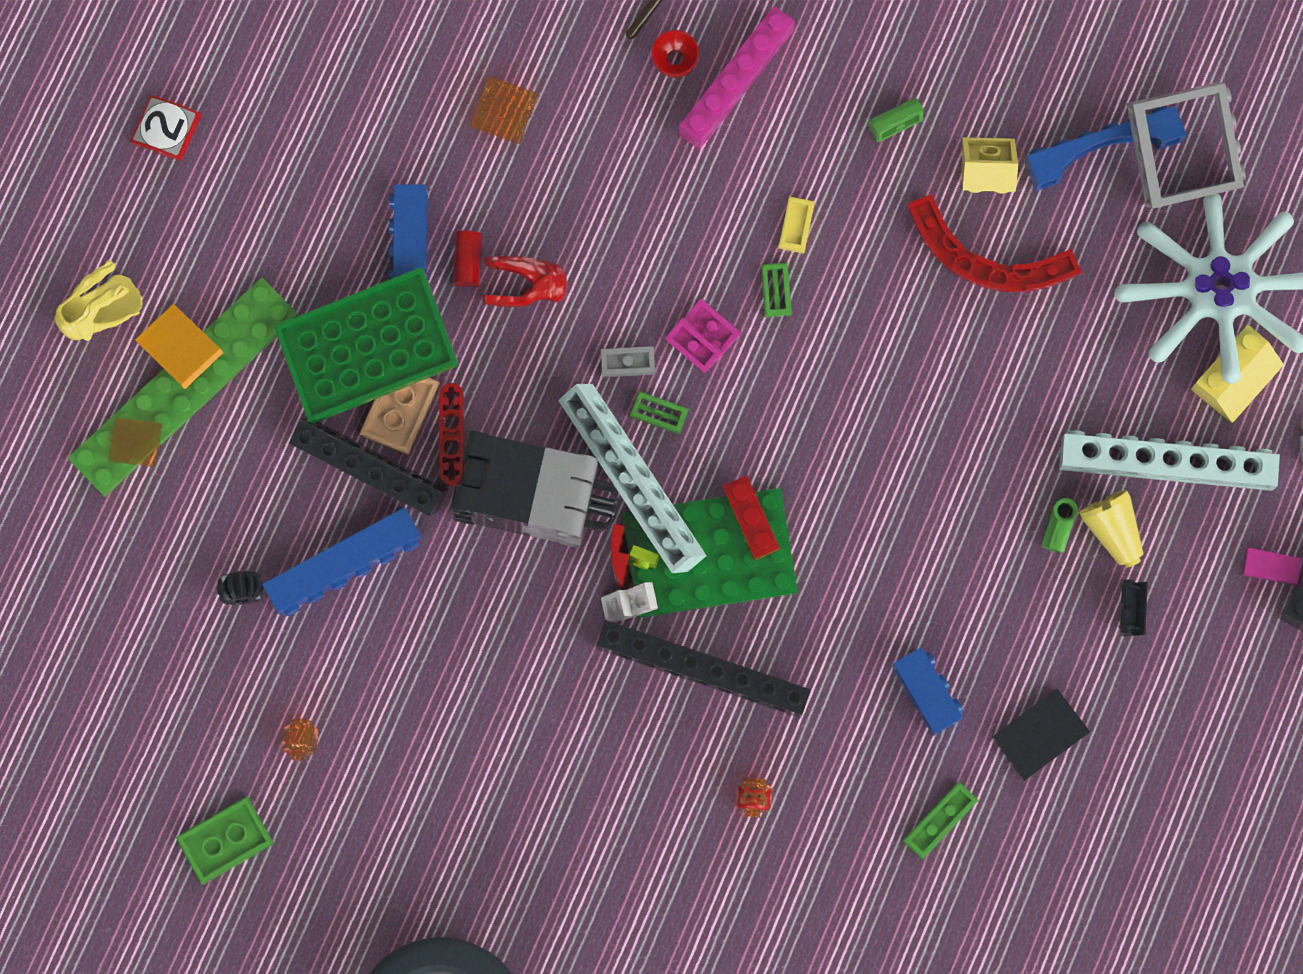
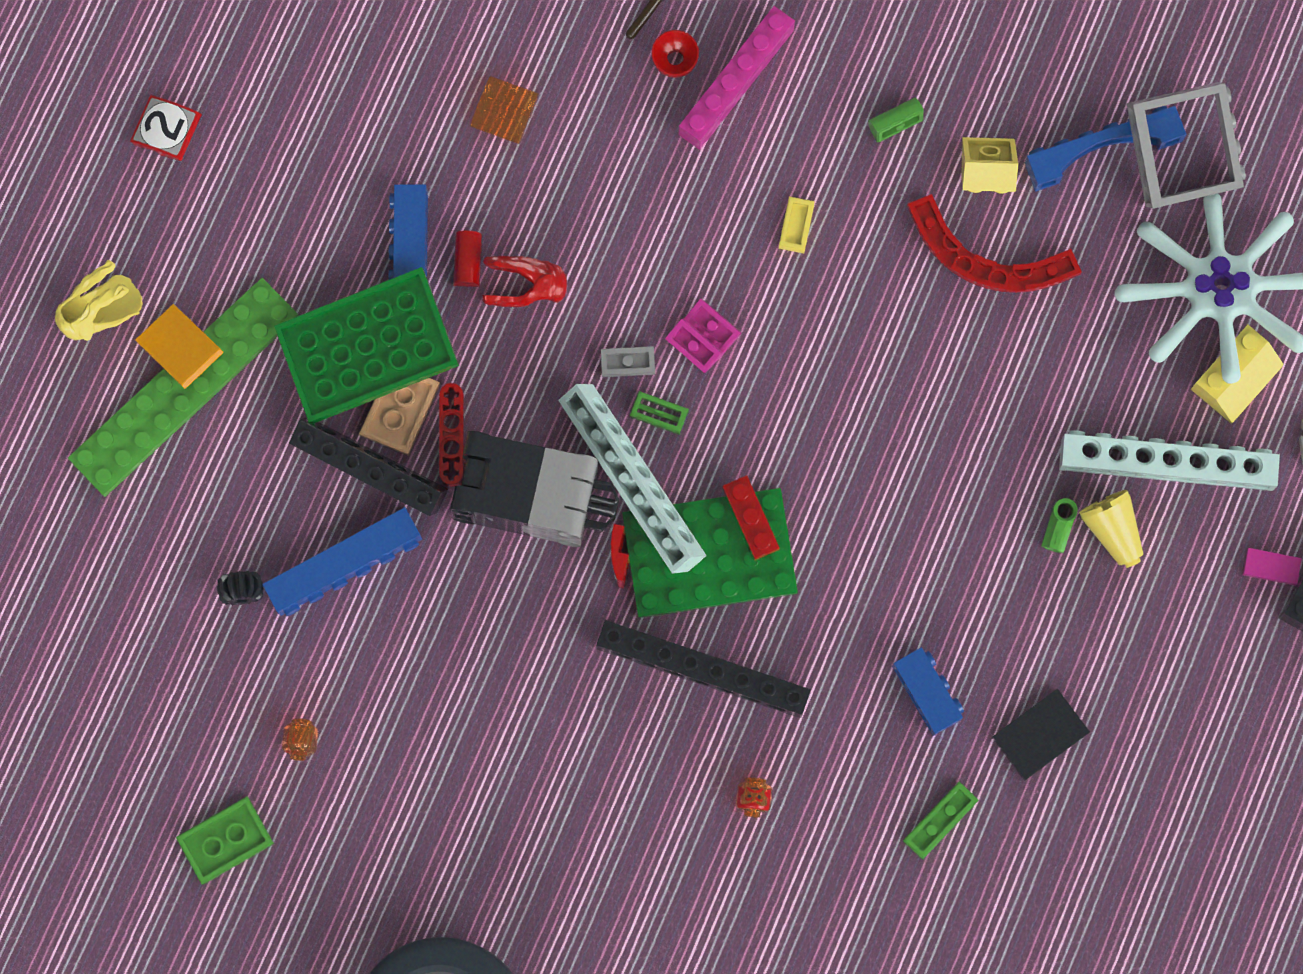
clear orange piece [108,418,162,467] -> none
white slope [601,582,658,623] -> none
lime plate [630,545,659,570] -> none
bright green tile [761,263,792,318] -> none
black hinge [1118,580,1148,637] -> none

